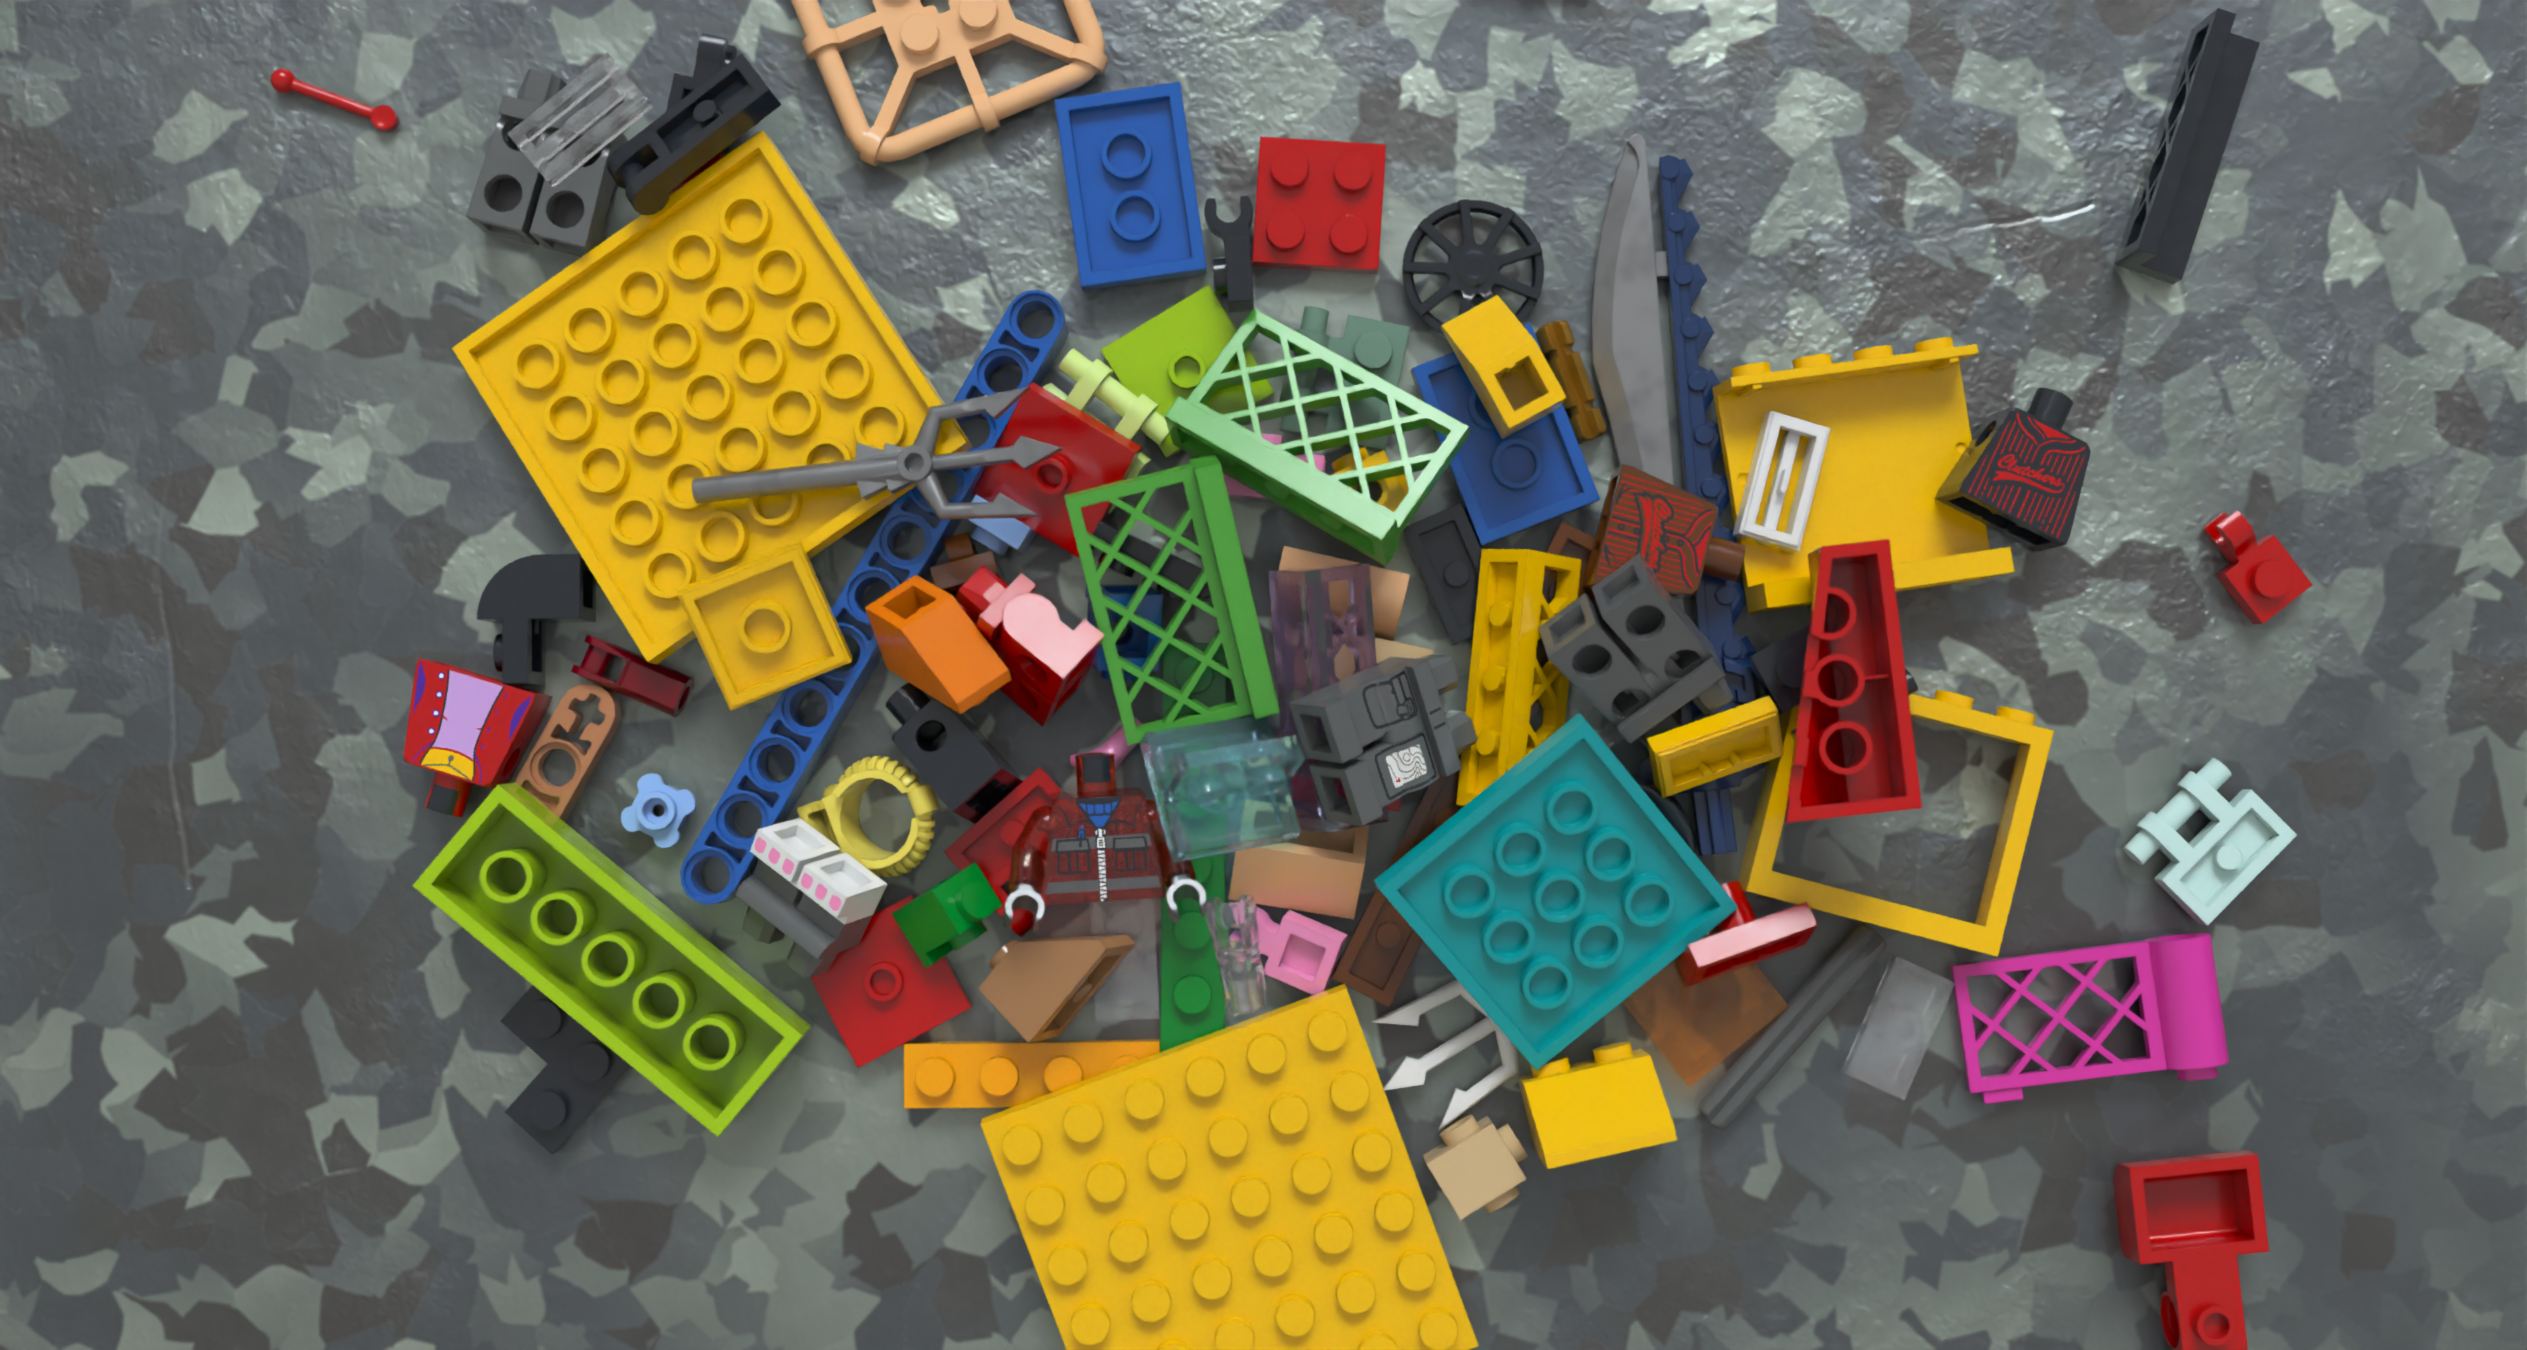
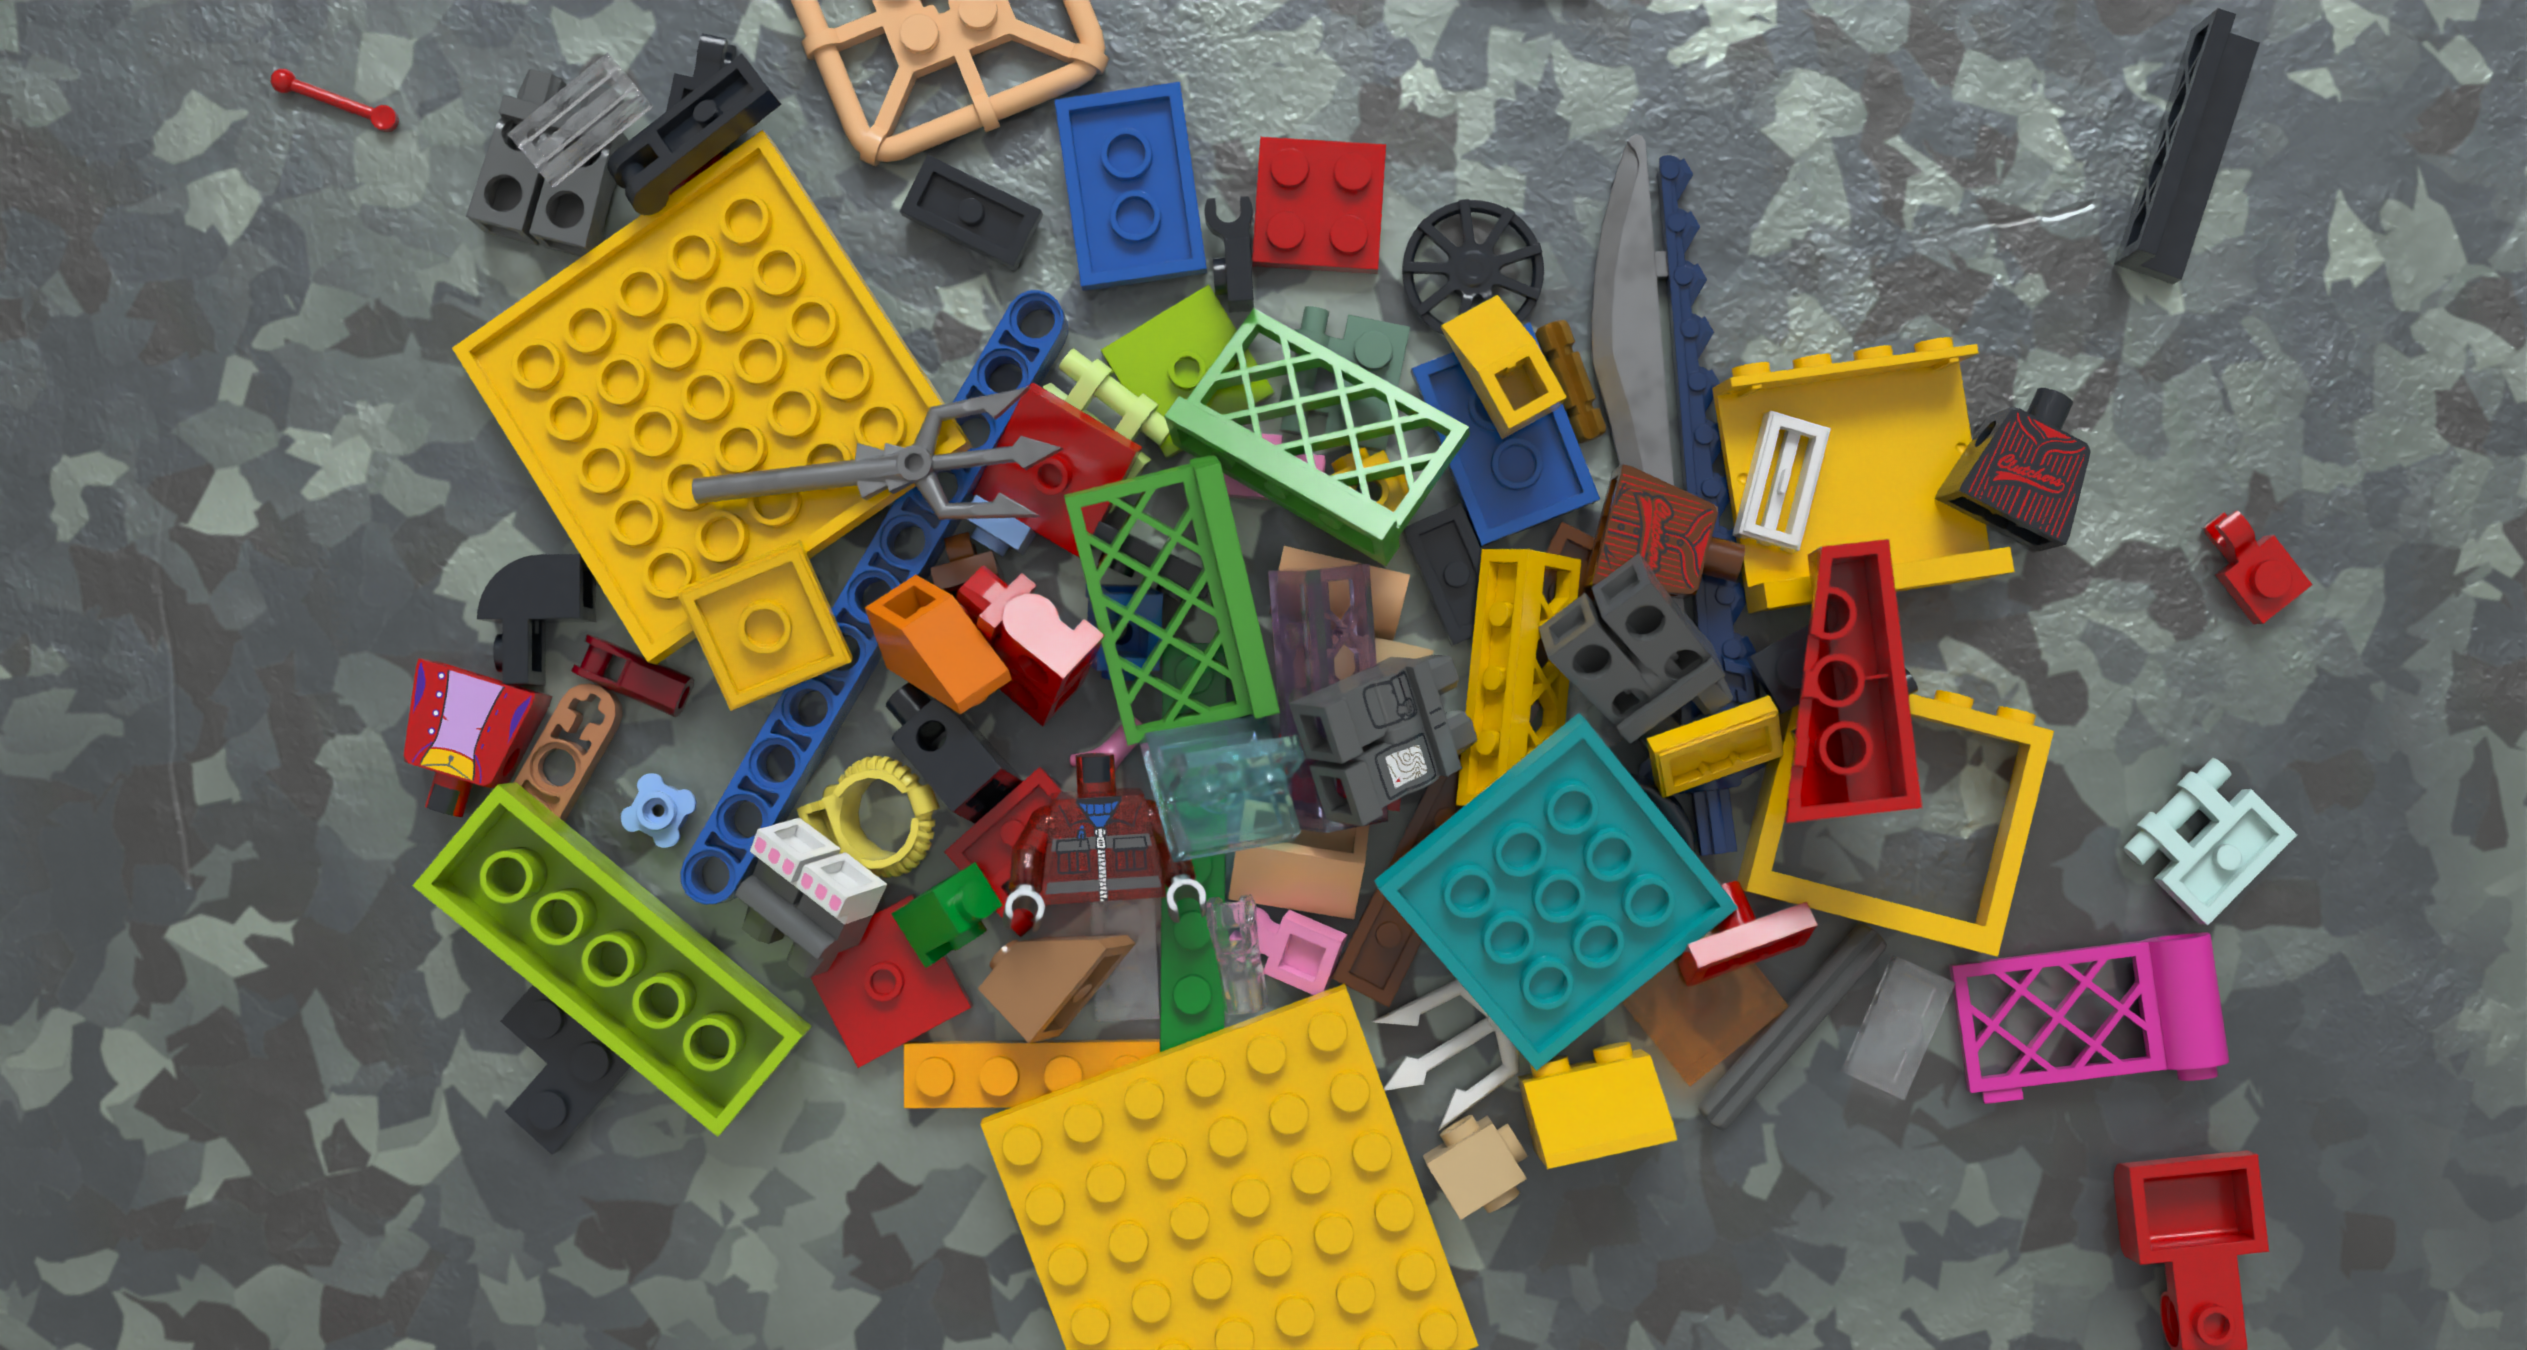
none -> black plate [900,154,1043,271]

